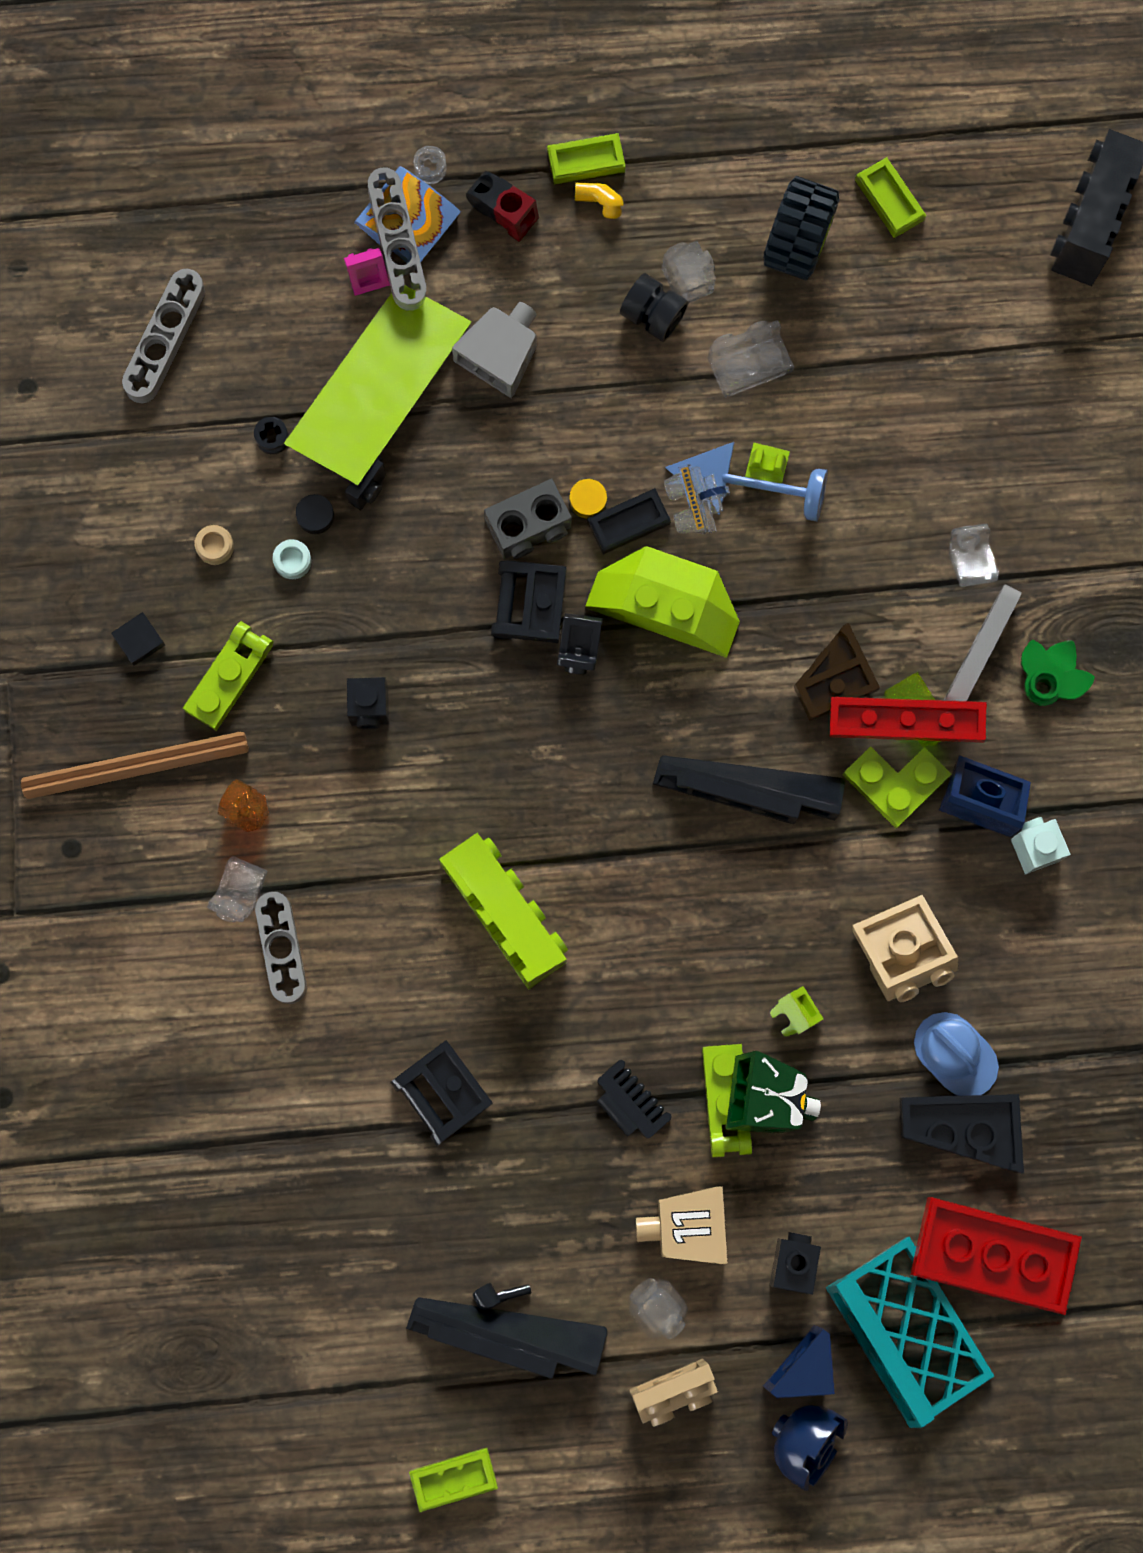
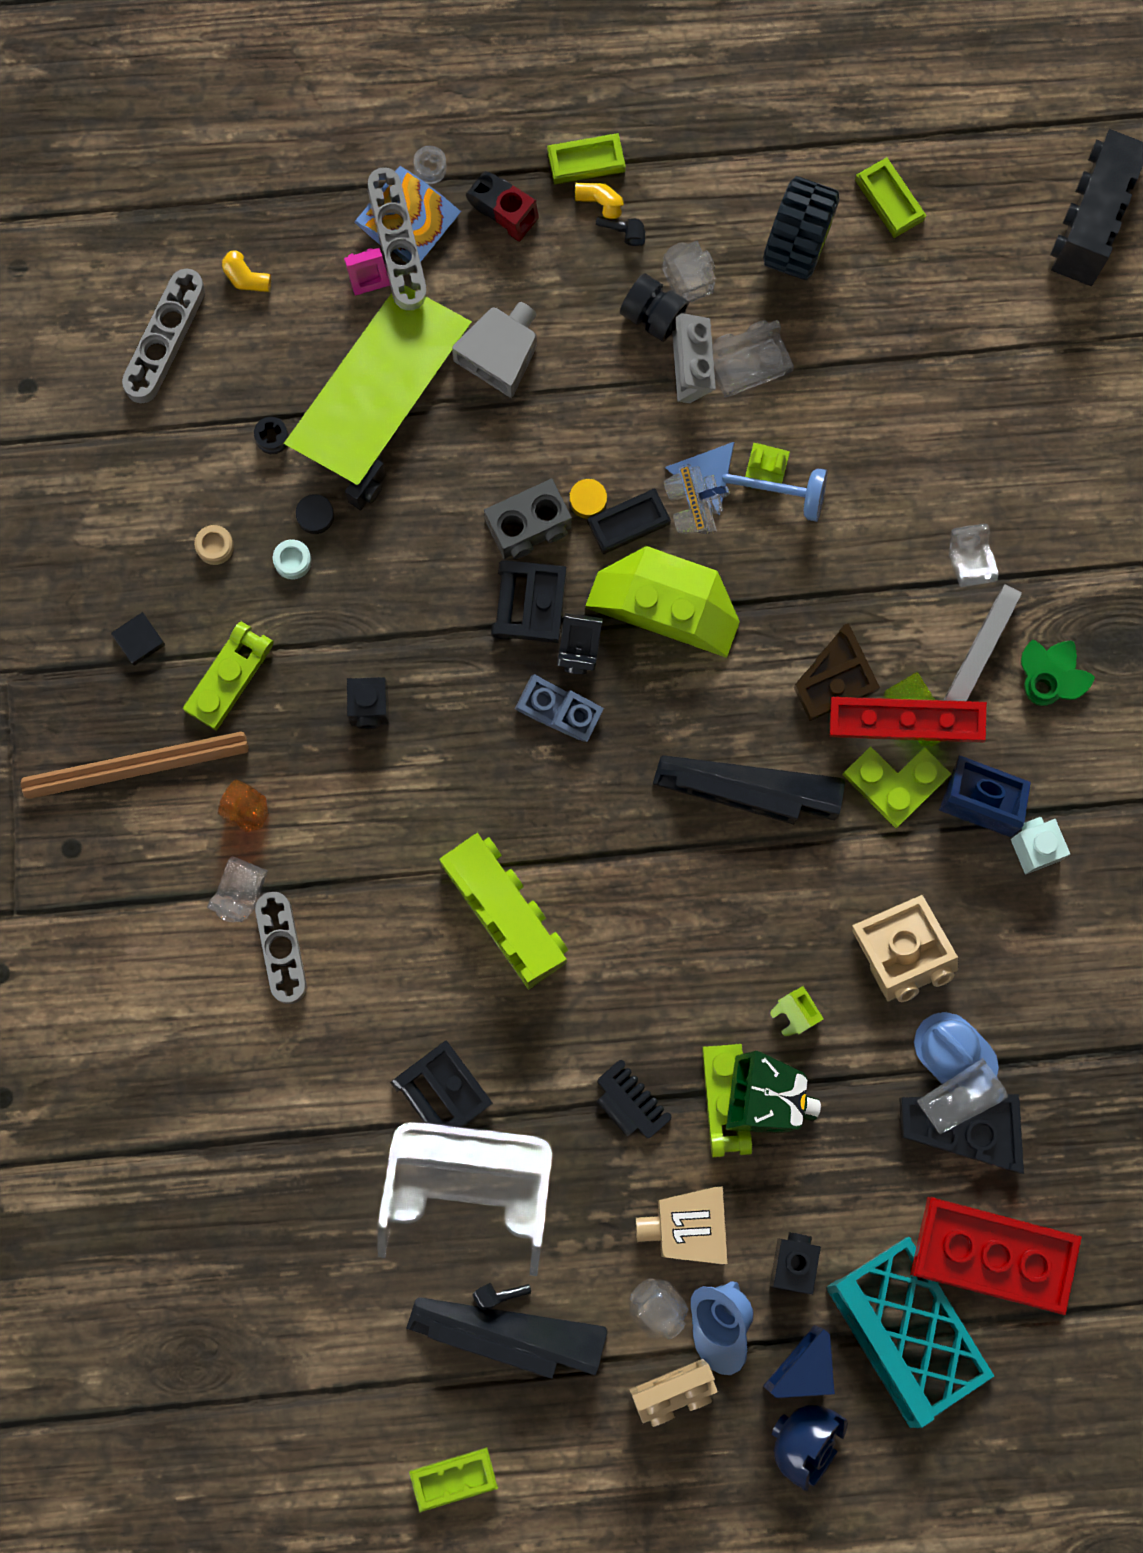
none -> yellow arm [222,251,271,292]
none -> clear windscreen [378,1122,552,1276]
none -> sand blue slope [515,674,604,742]
none -> black hand [596,216,646,246]
none -> light grey bracket [672,313,716,404]
none -> medium blue piece [691,1281,753,1375]
none -> clear slope [917,1058,1008,1134]

